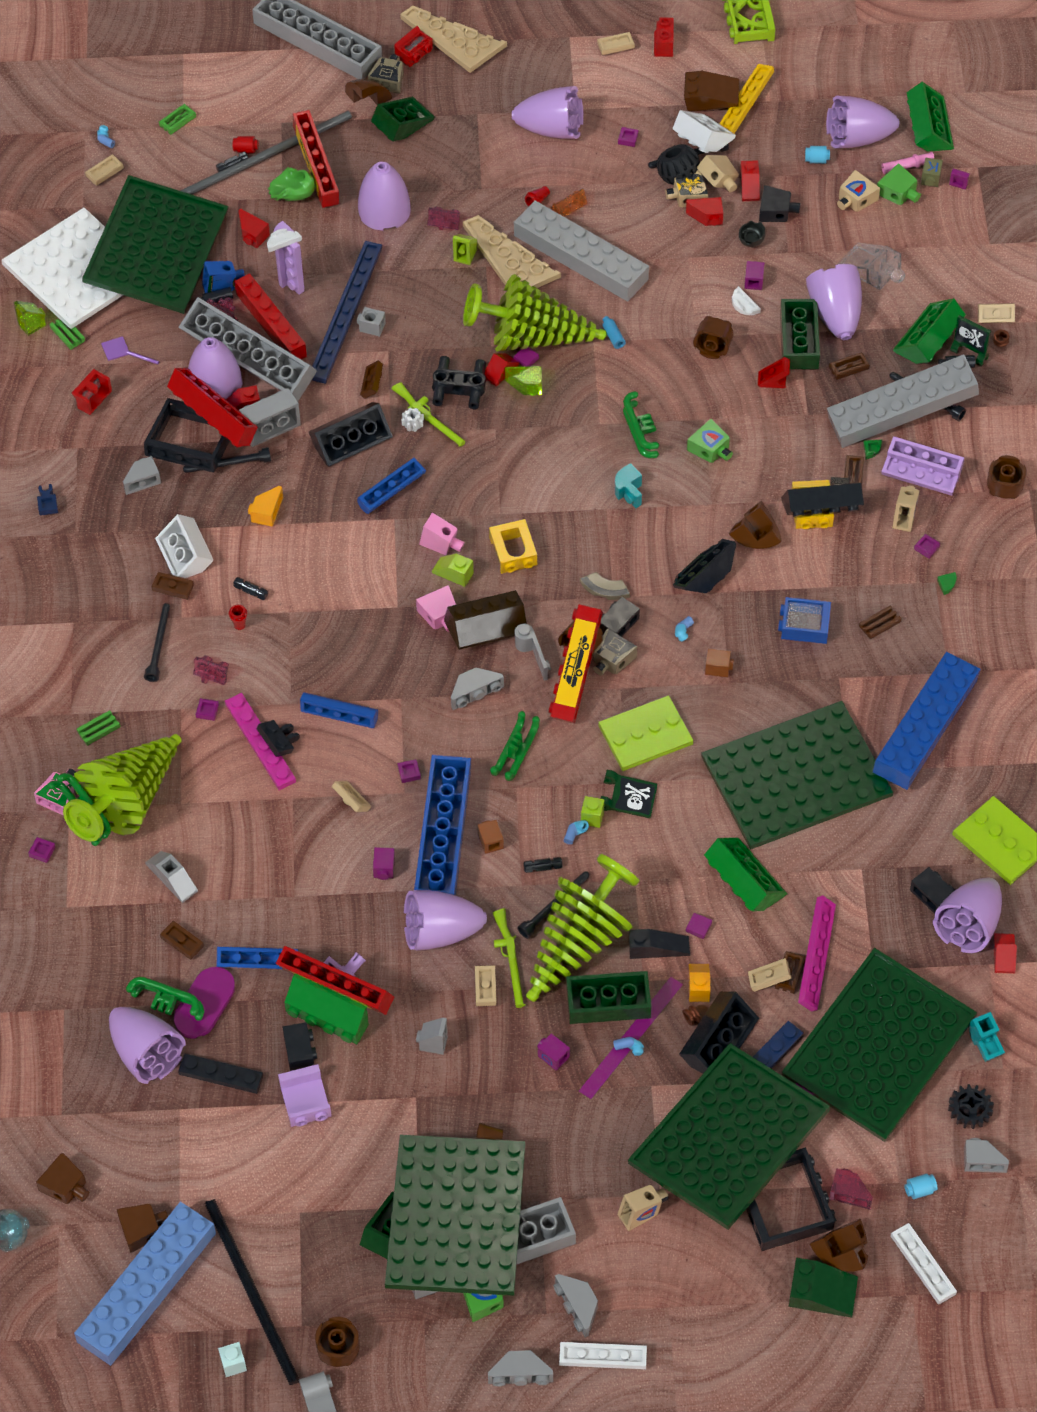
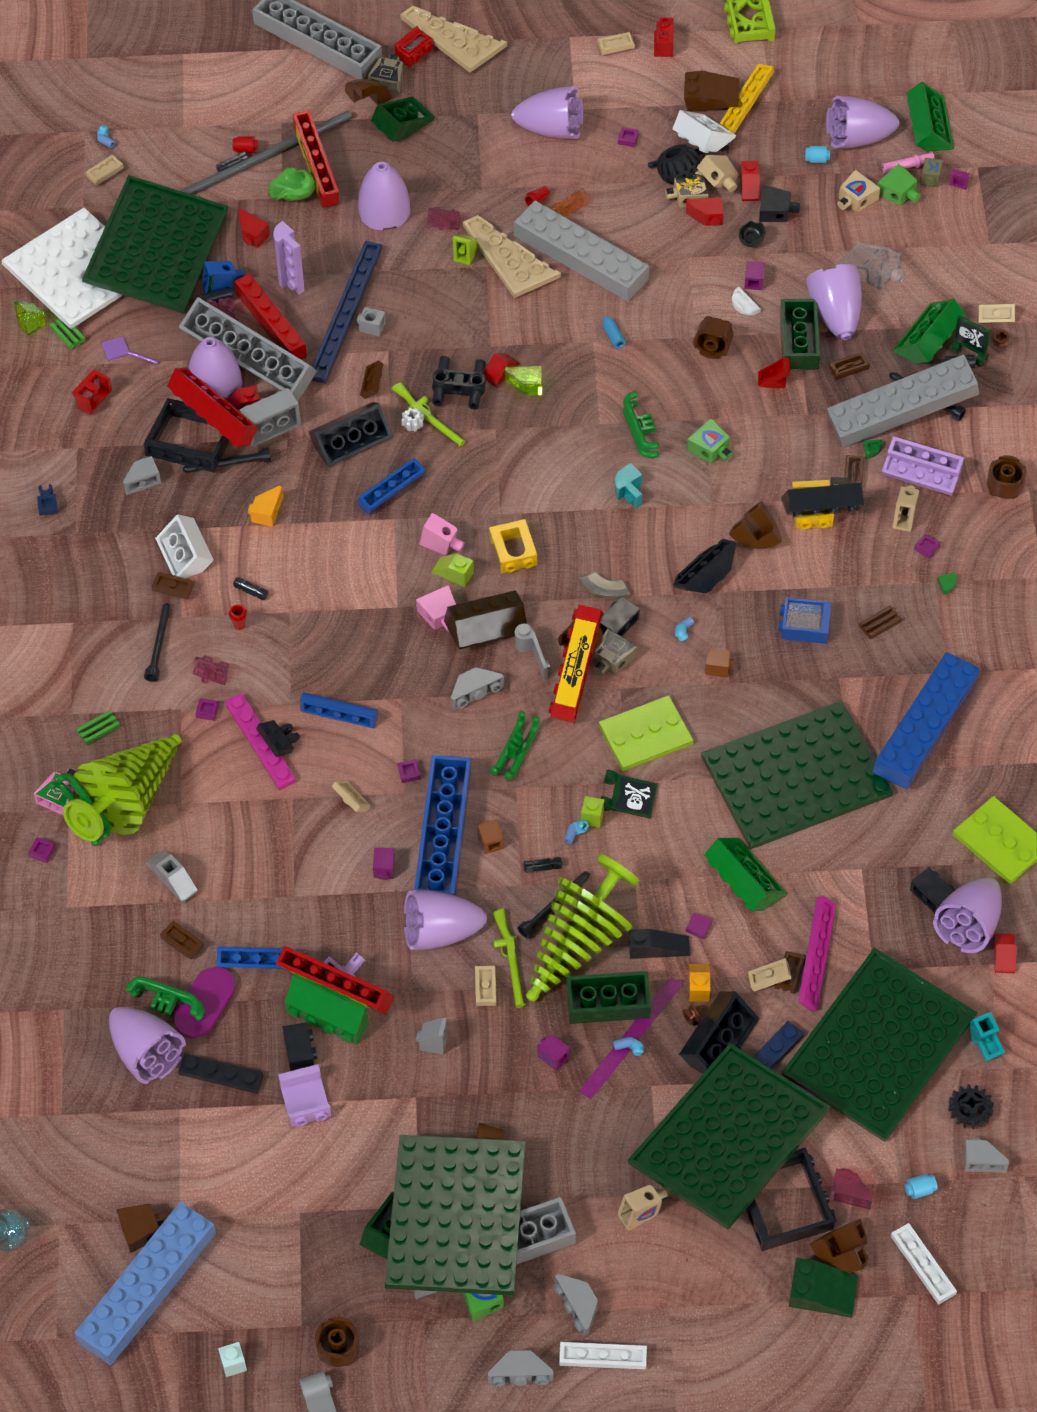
reddish brown torso [36,1153,90,1204] -> none
bright green tile [159,104,196,135] -> none
black axle [205,1199,299,1385] -> none
white tile [267,228,302,252] -> none
lime plant [463,274,606,352] -> none
magenta tile [514,348,539,370] -> none

